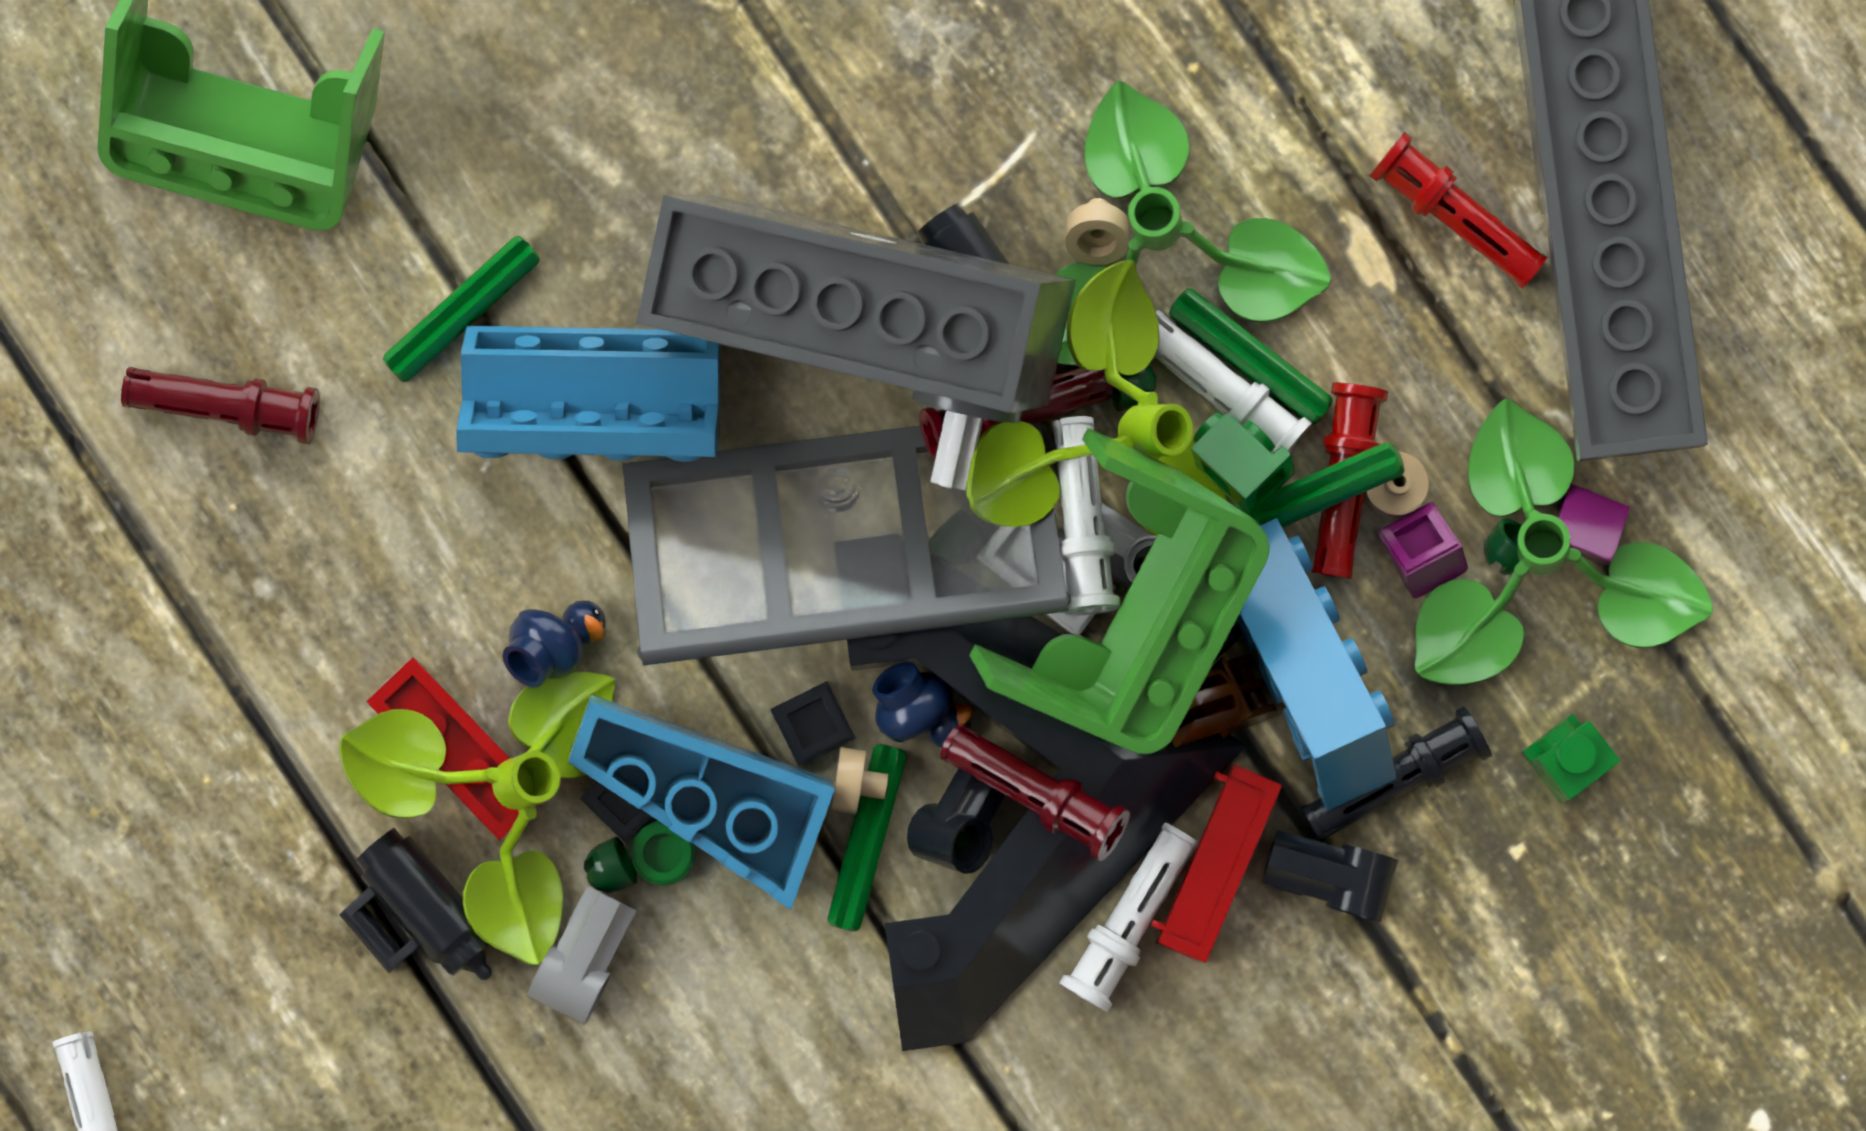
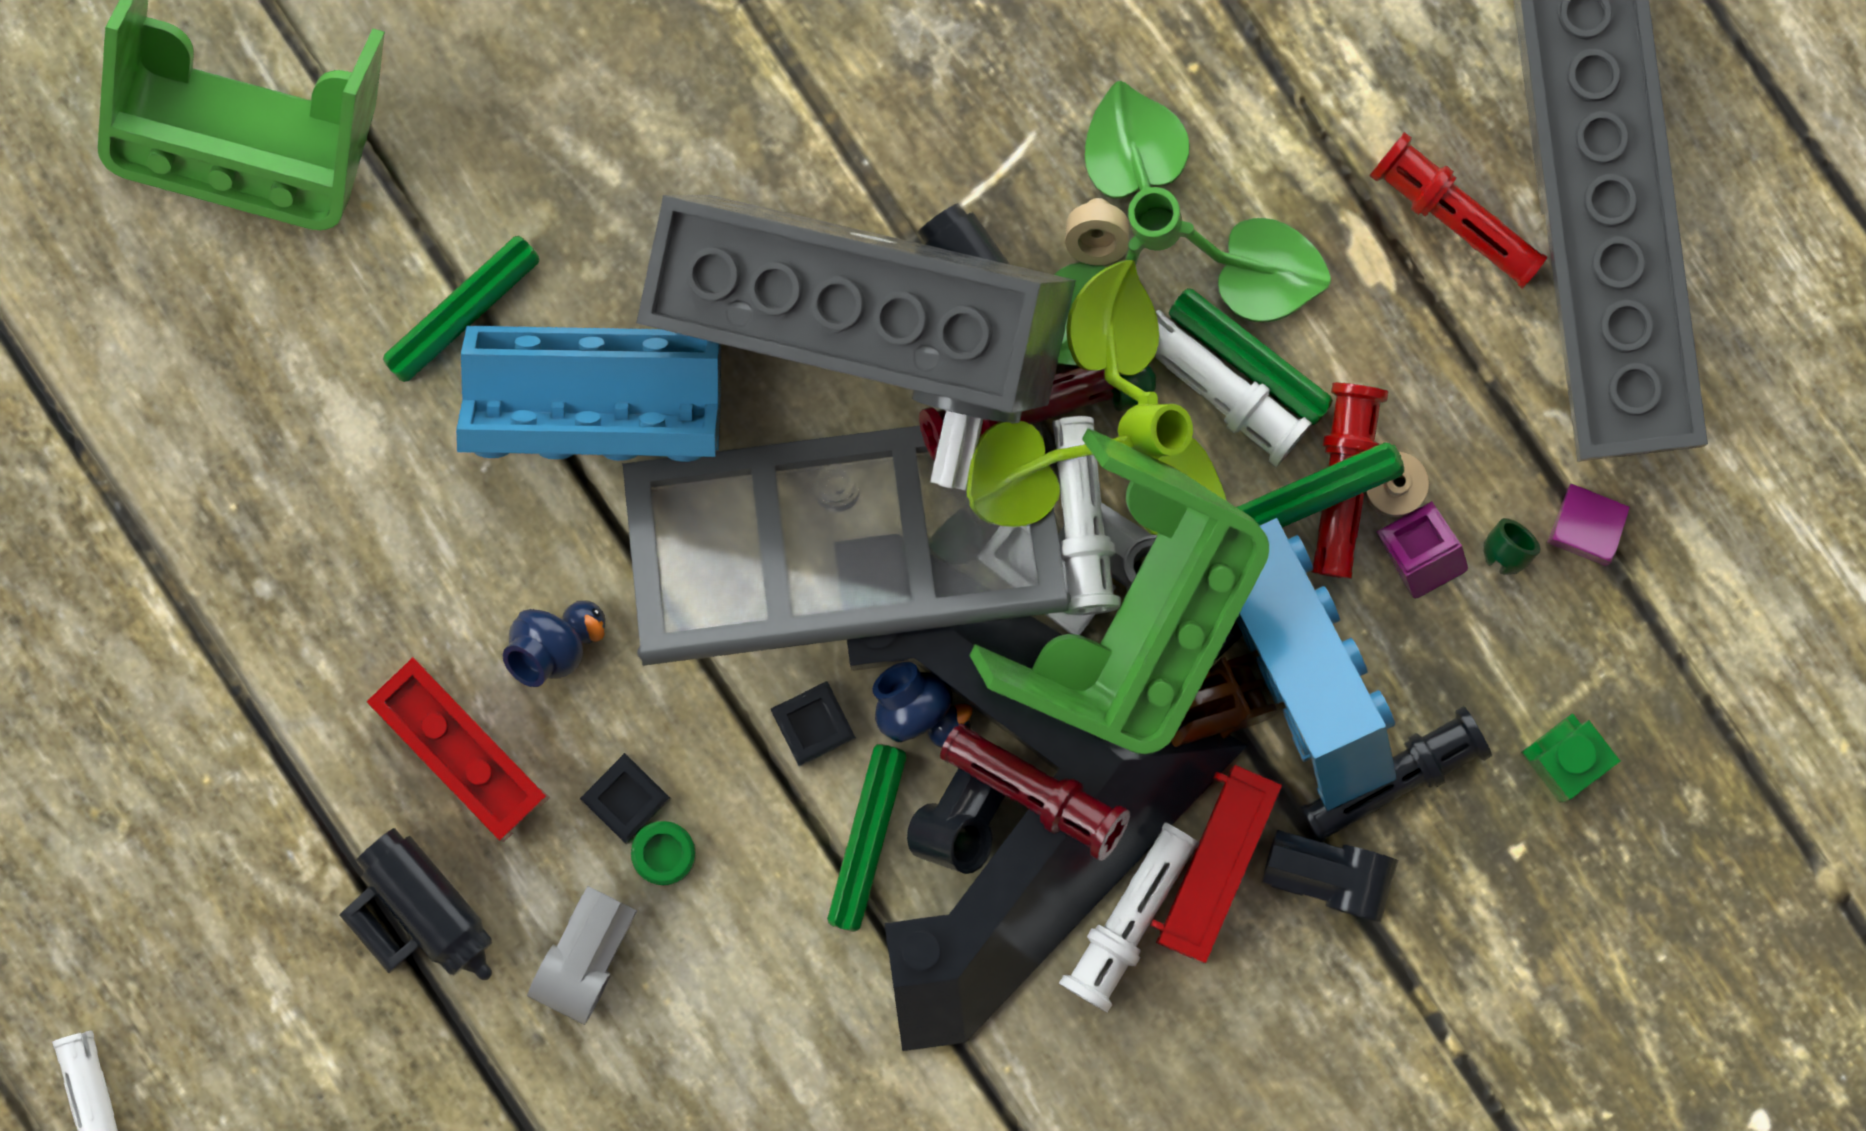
dark red pin [121,366,320,445] -> none
lime plant [339,672,615,965] -> none
dark azure wedge [568,694,835,910] -> none
dark green hinge [584,837,637,893] -> none
tan tile [830,747,888,815] -> none
green brick [1191,412,1296,517] -> none
bright green plant [1415,399,1713,686] -> none

